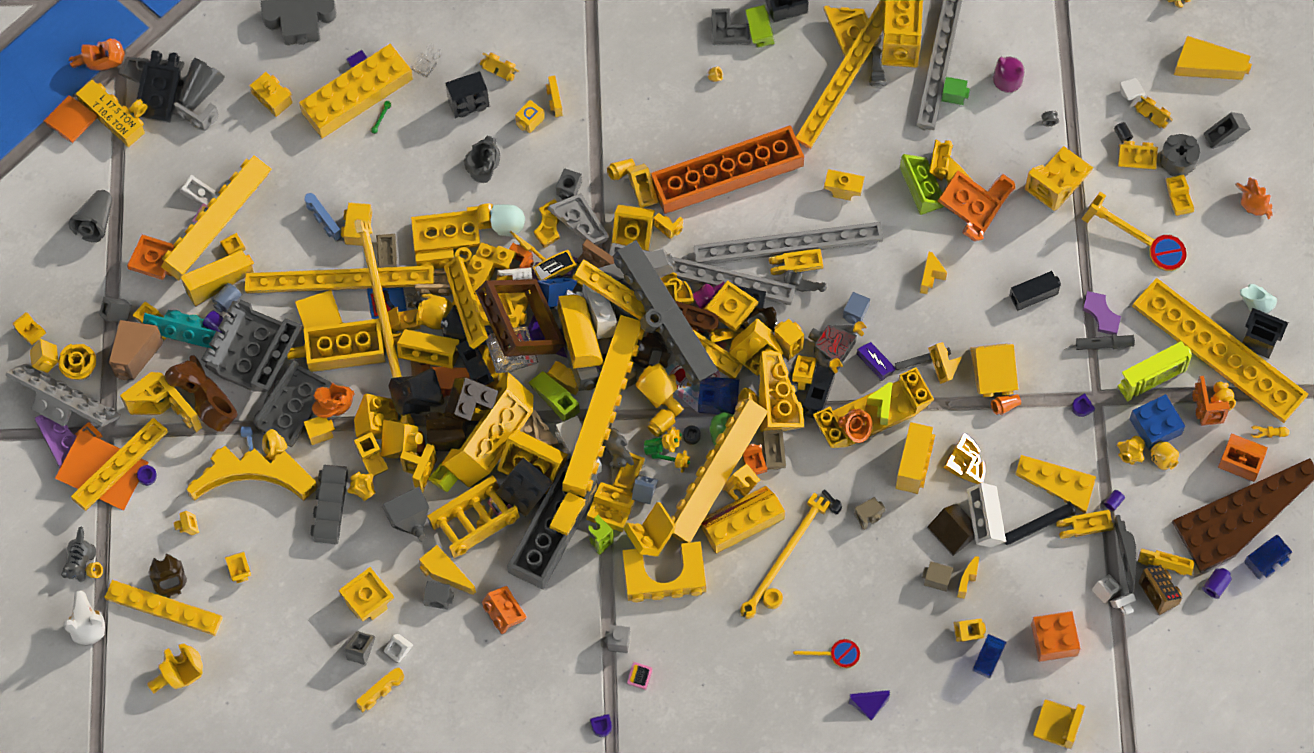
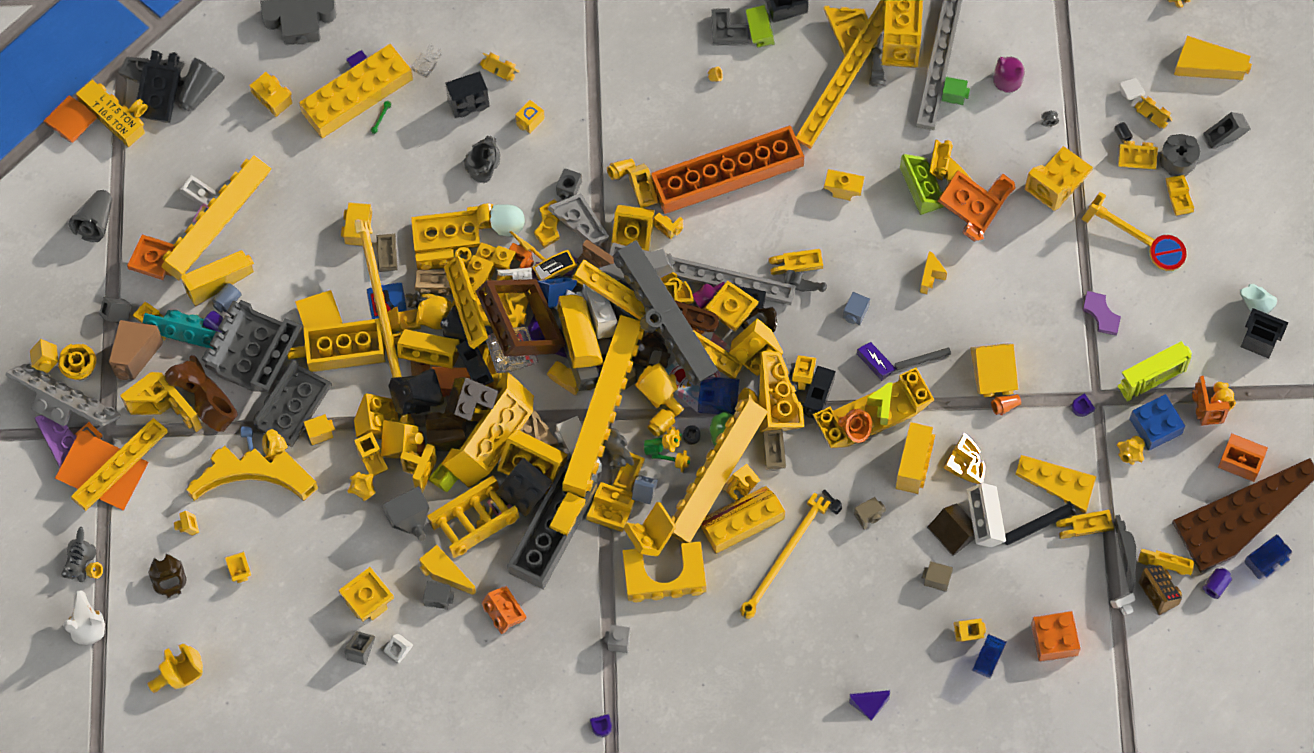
yellow bracket [13,312,46,345] -> none
orange piece [69,38,125,71] -> none
yellow plate [105,580,222,636] -> none
dark purple tile [137,465,157,486] -> none
light grey bracket [173,102,219,131] -> none
yellow tile [220,233,246,256] -> none
yellow plate [245,266,434,293] -> none
medium blue plate [304,193,342,241] -> none
dark grey brick [310,465,348,544] -> none
orange hair [312,383,355,418] -> none
yellow hinge [356,667,404,712] -> none
lime slope [528,371,580,422] -> none
yellow plate [545,75,563,117] -> none
lime hinge [588,515,614,555] -> none
slope [627,662,652,690] -> none
light grey plate [694,222,883,264] -> none
yellow tile [708,328,744,342] -> none
orange bracket [742,444,767,475] -> none
yellow tile [763,588,783,609] -> none
yellow brick [774,319,804,361] -> none
piece [793,639,860,668] -> none
dark grey torso [808,321,867,373] -> none
yellow slope [928,342,961,384] -> none
yellow slope [957,556,979,599] -> none
black brick [1009,271,1061,311] -> none
yellow bracket [1033,699,1085,749] -> none
dark grey pin [1076,334,1135,350] -> none
white slope [1092,575,1123,603] -> none
dark purple hinge [1104,490,1125,512] -> none
yellow plate [1132,278,1308,423] -> none
yellow head [1150,442,1179,470] -> none
orange hair [1235,177,1273,220] -> none
yellow piece [1251,425,1289,438] -> none

